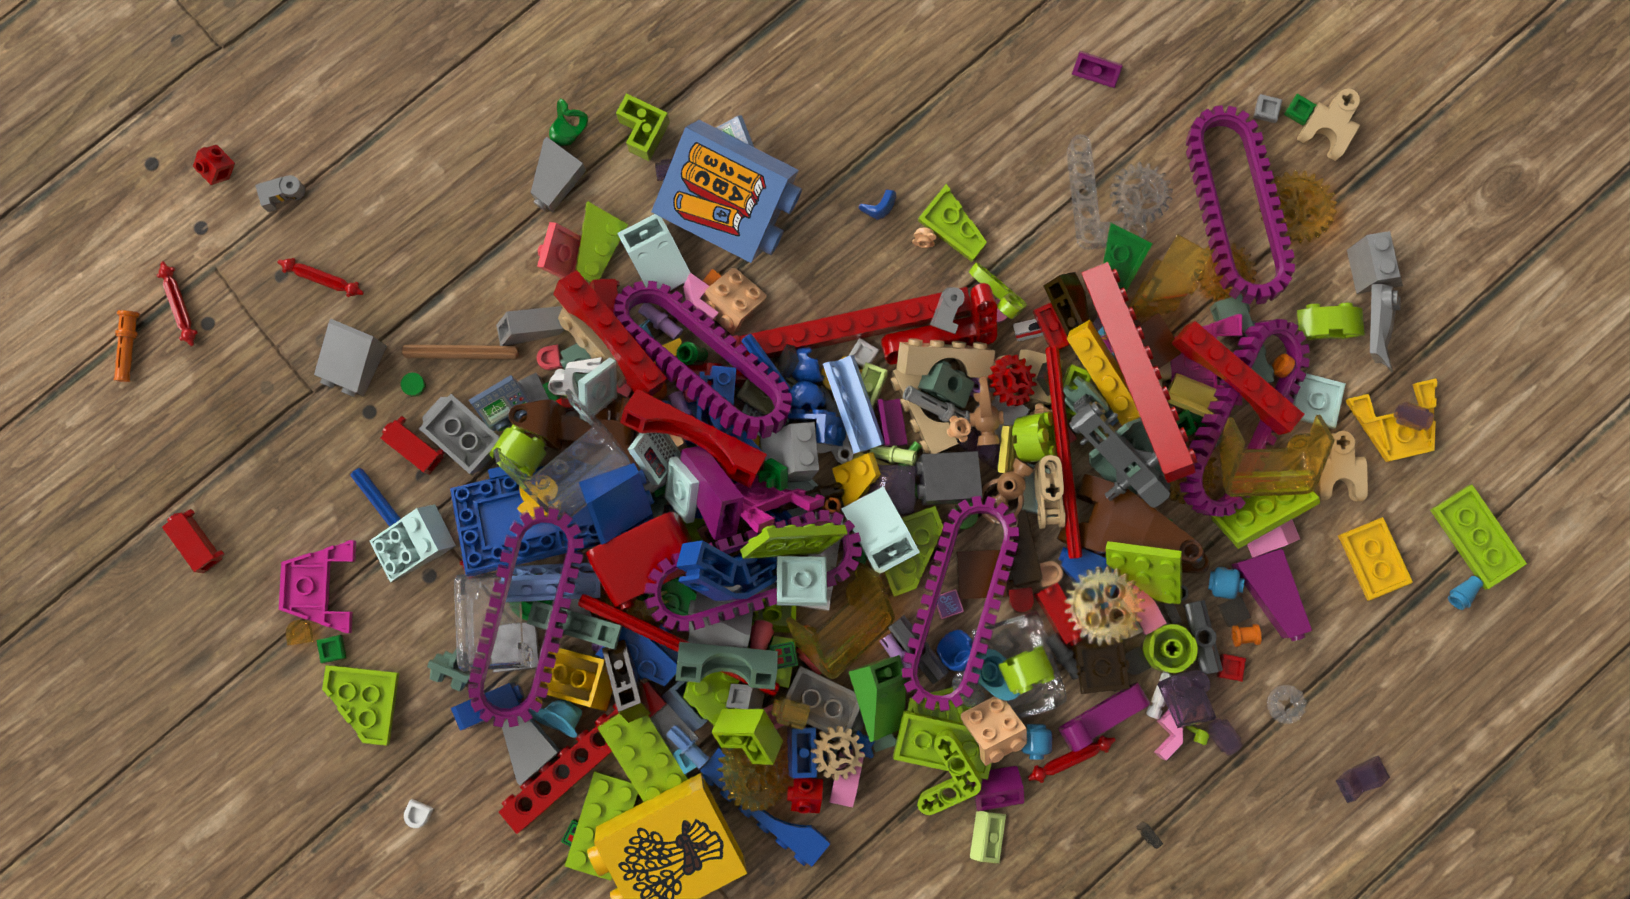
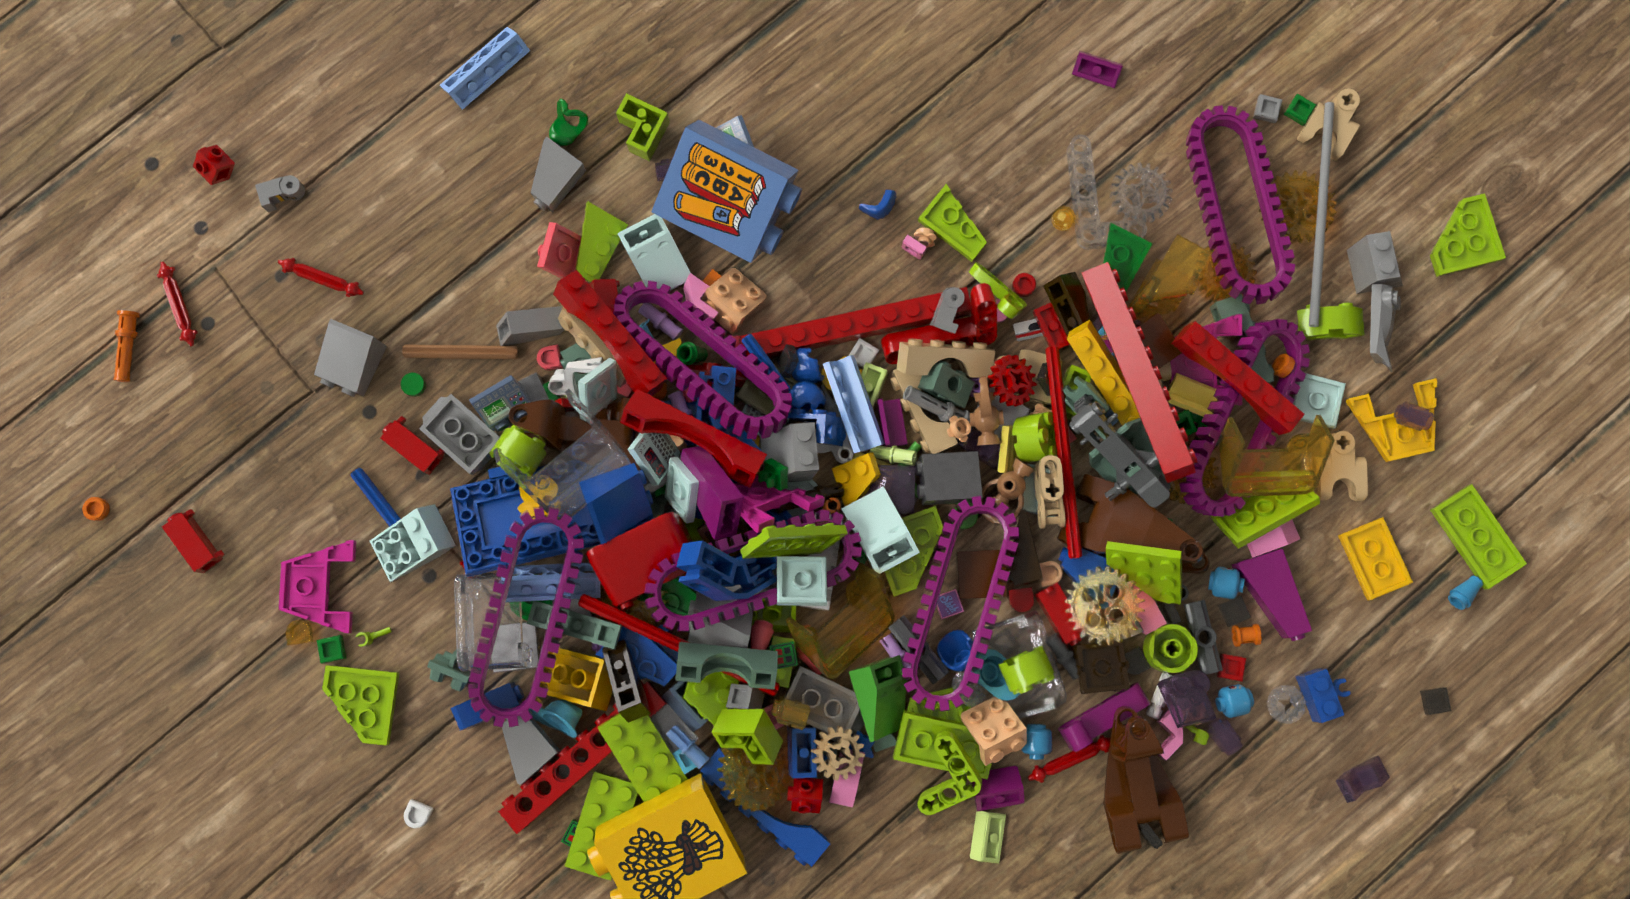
none -> orange tile [82,497,110,521]
none -> lime hand [355,627,392,647]
none -> light blue fence [440,27,530,110]
none -> bright pink tile [902,235,927,260]
none -> red tile [1012,273,1036,297]
none -> clear yellow tile [1051,206,1076,231]
none -> reddish brown piece [1103,706,1189,854]
none -> dark azure head [1215,684,1254,718]
none -> blue brick [1295,668,1351,723]
none -> light grey piece [1309,102,1334,327]
none -> clear smoke tile [1420,687,1452,715]
none -> lime plate [1430,193,1506,277]

